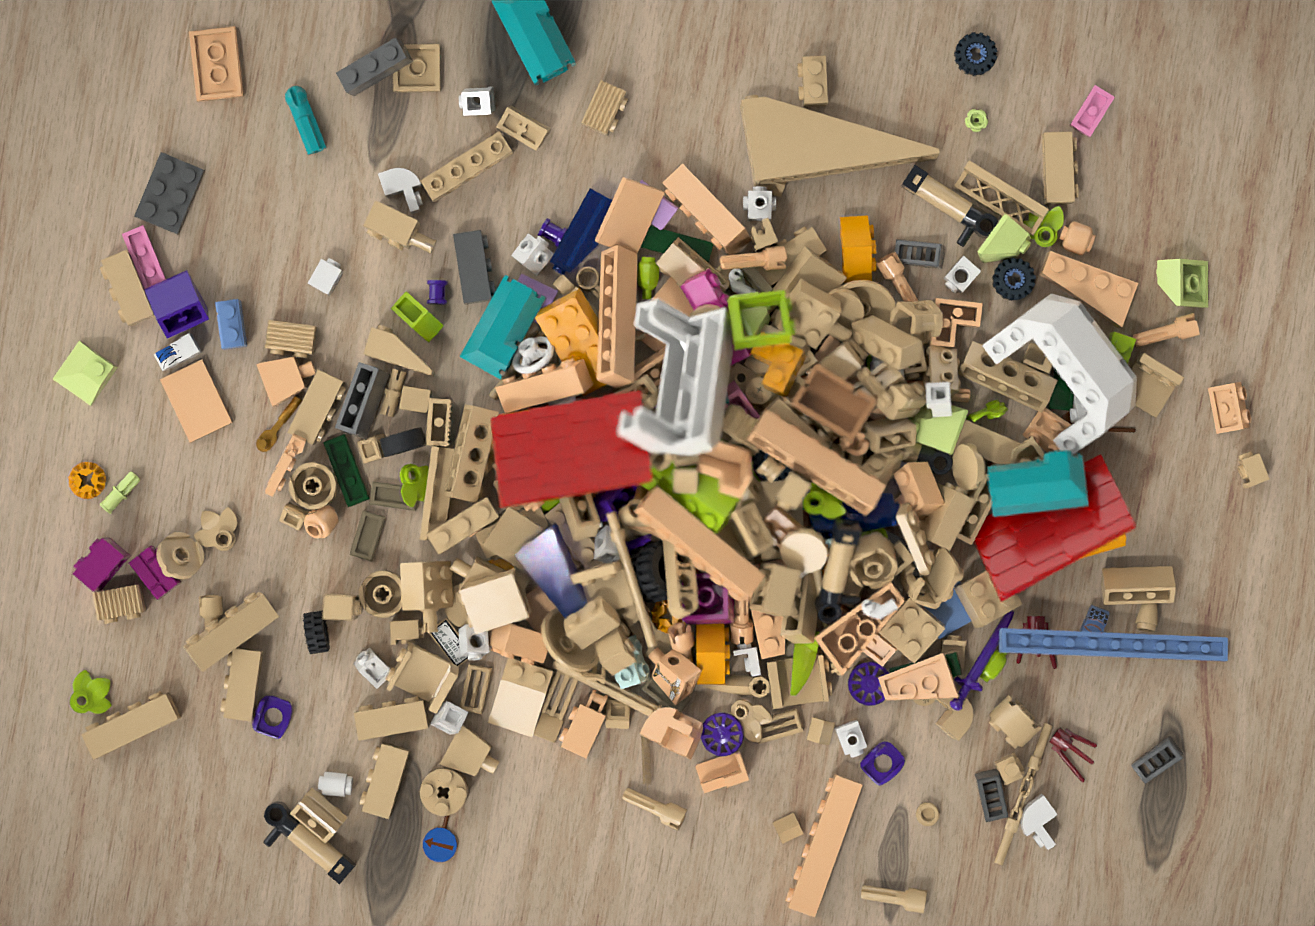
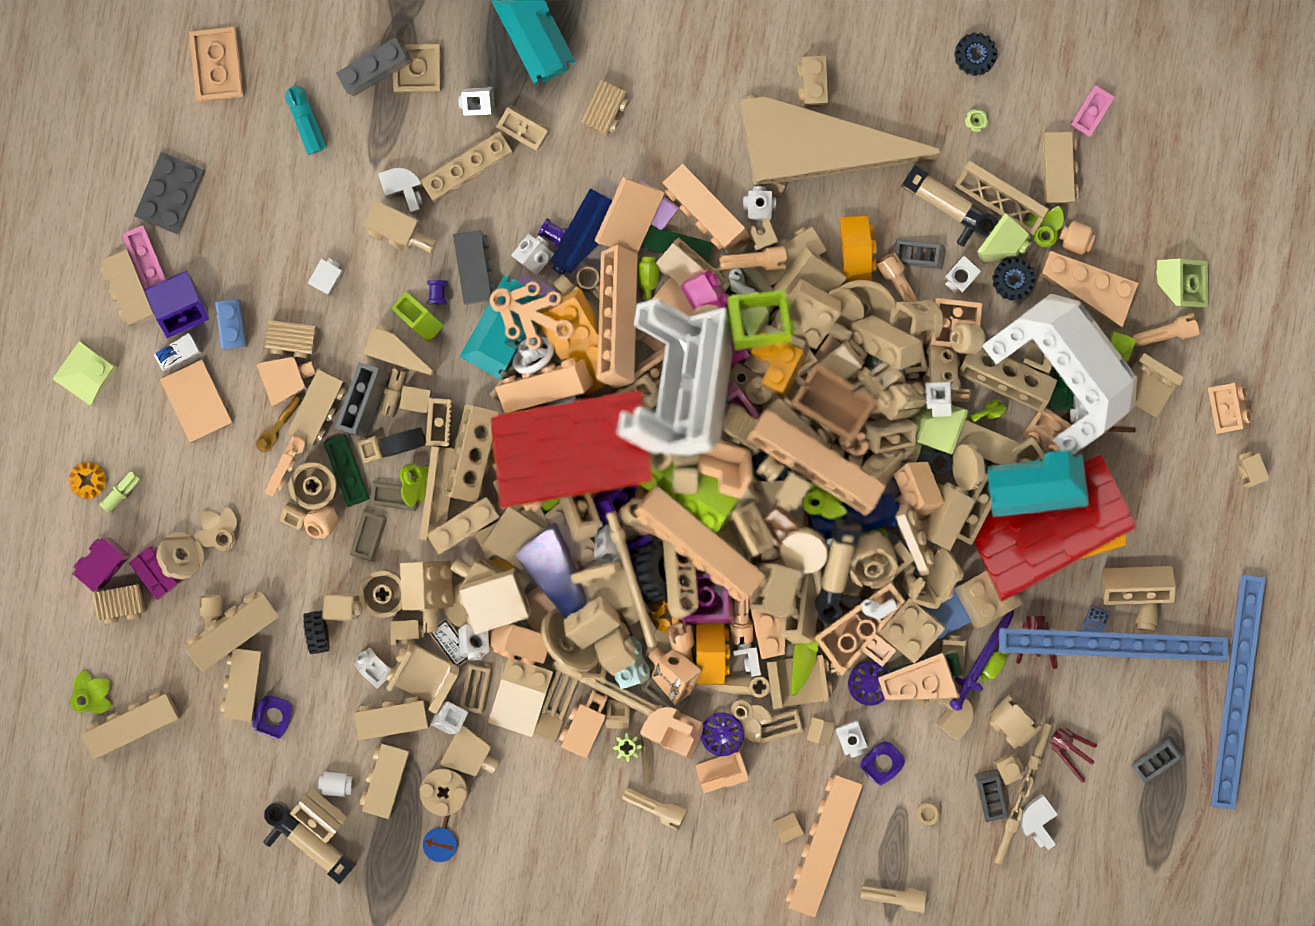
none -> light nougat plant [490,282,574,349]
none -> yellowish green gear [613,733,643,762]
none -> tan head [950,323,985,354]
none -> medium blue plate [1210,575,1265,810]

